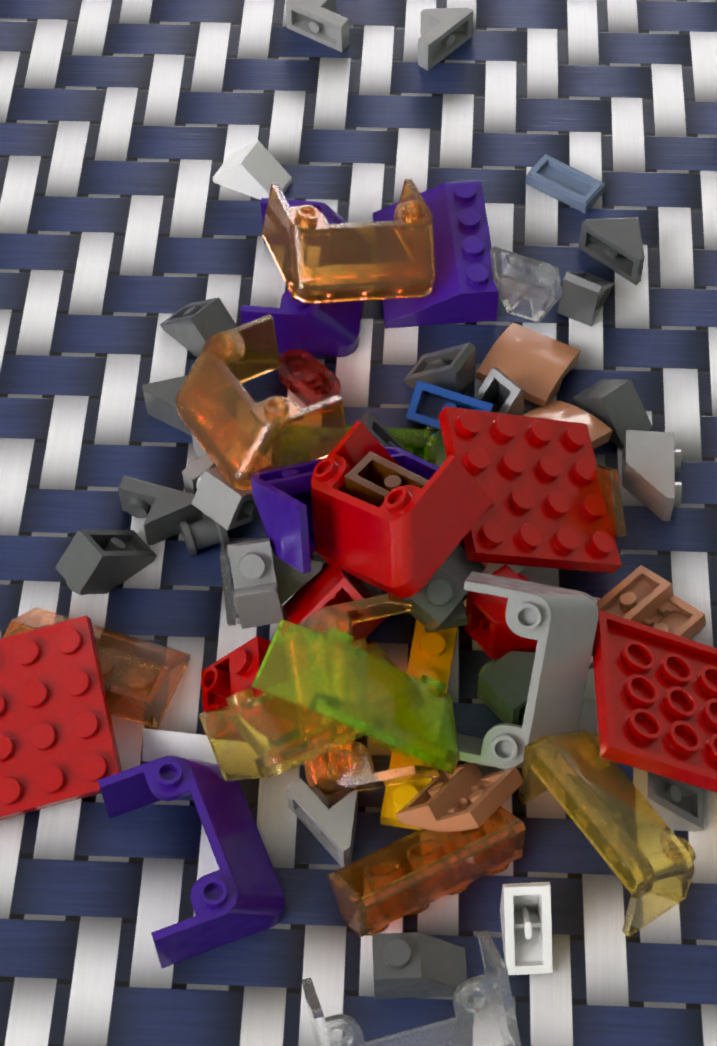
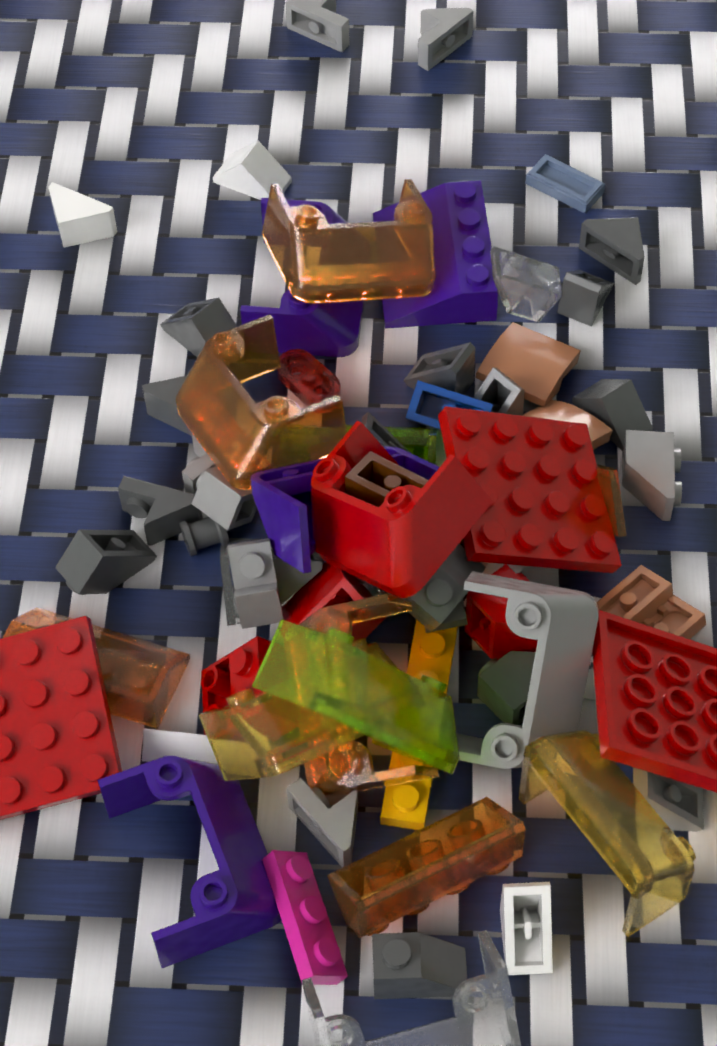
nougat slope [396,762,524,832] -> none
none -> white slope [48,182,117,248]
none -> dark pink plate [262,850,348,985]

